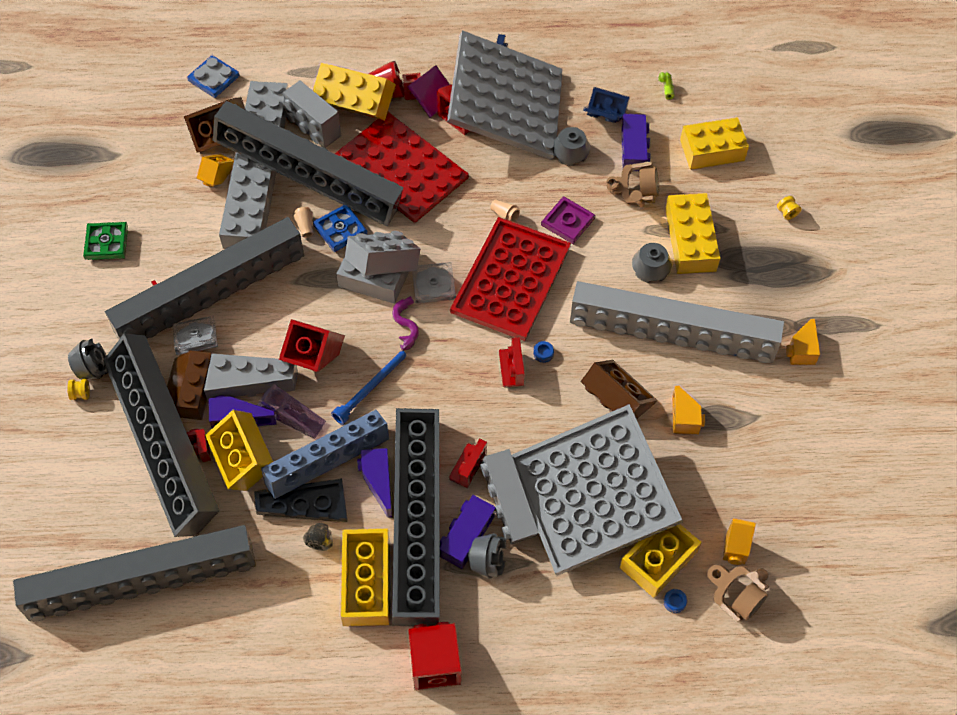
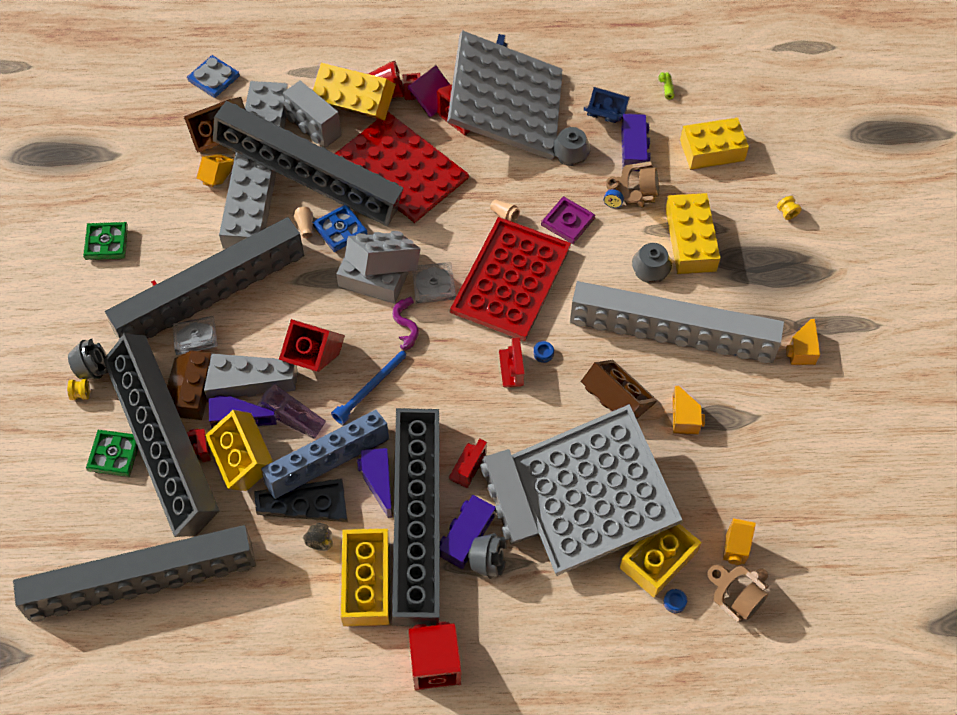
none -> green piece [86,429,138,477]
none -> tile [603,190,624,208]

